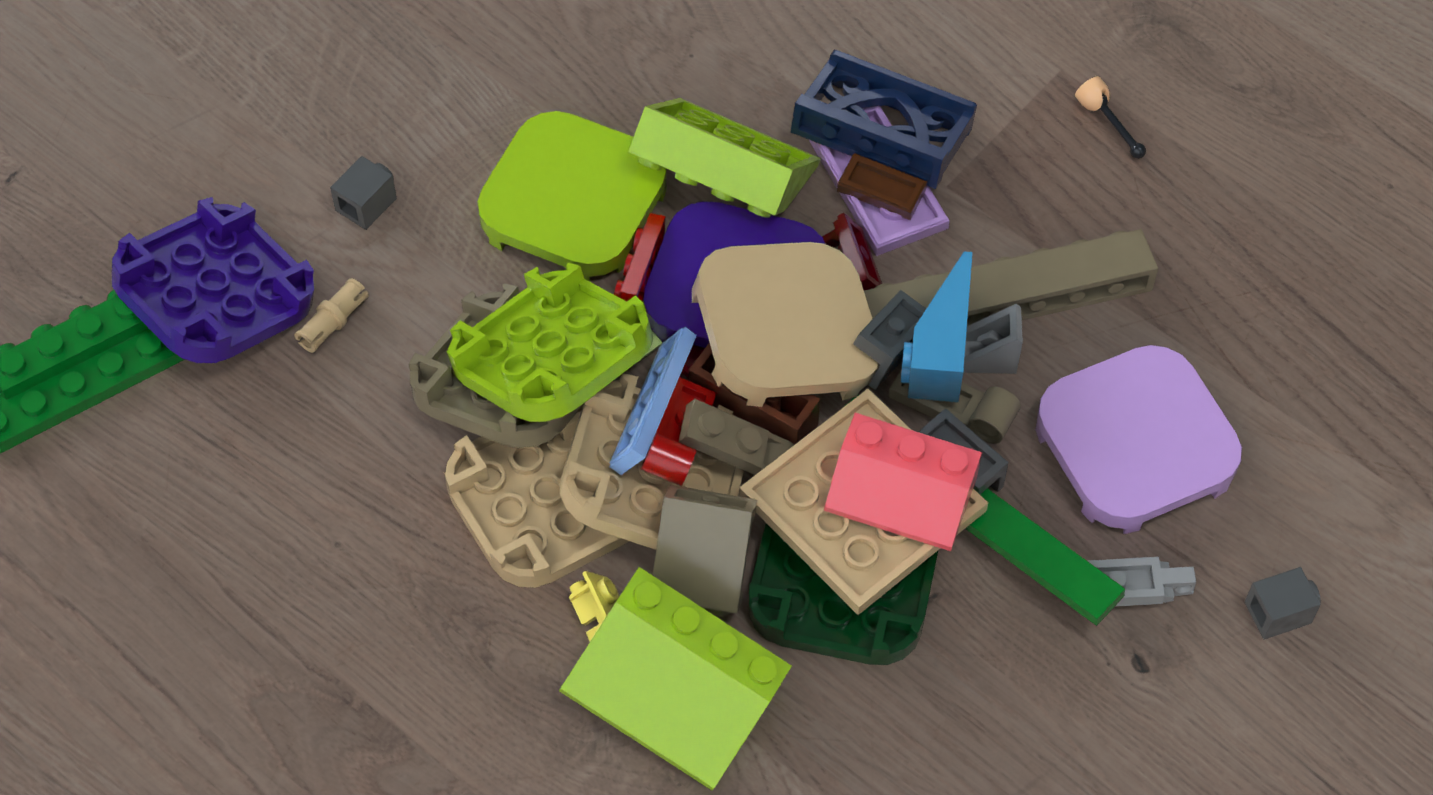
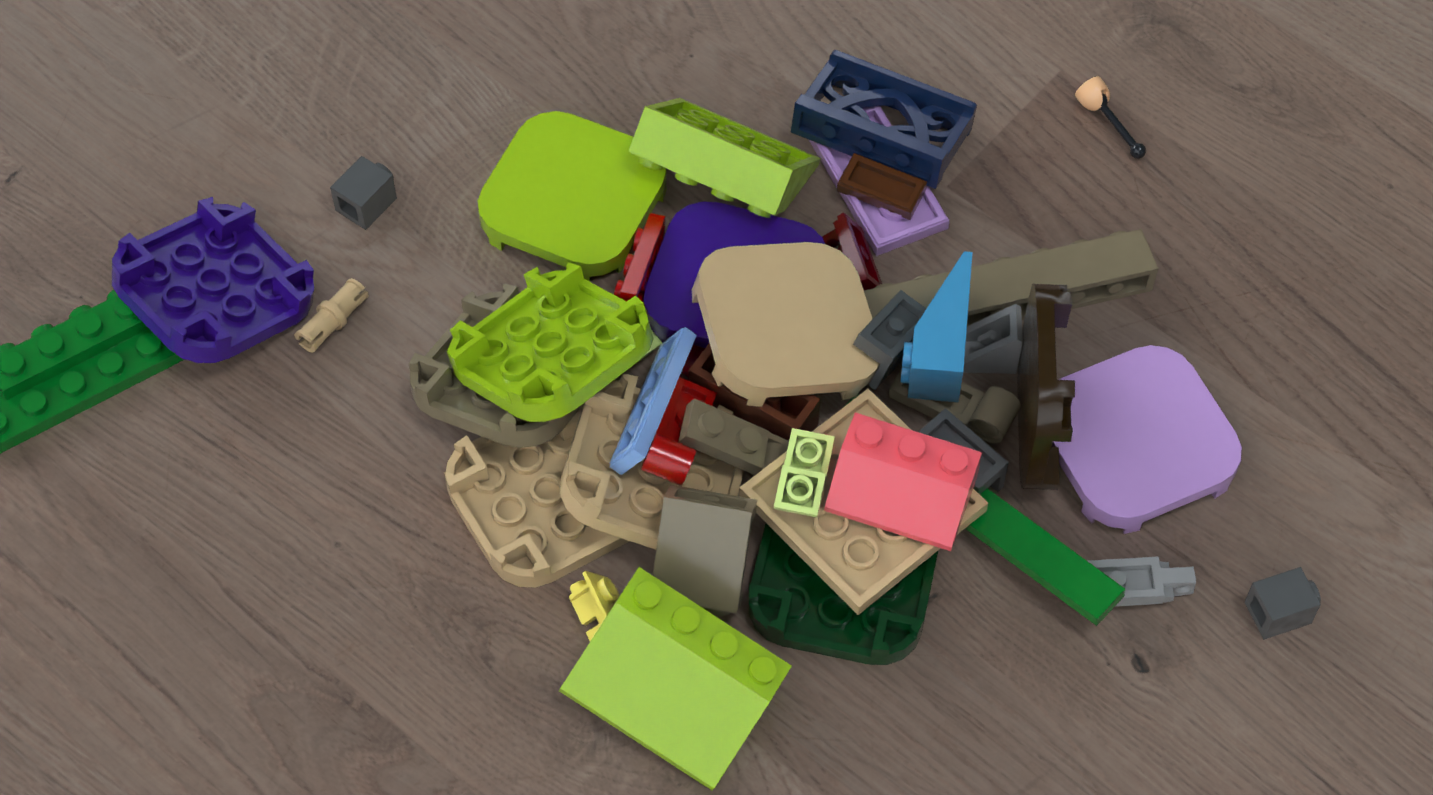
none -> yellowish green slope [774,428,835,517]
none -> dark brown tile [1017,284,1075,490]

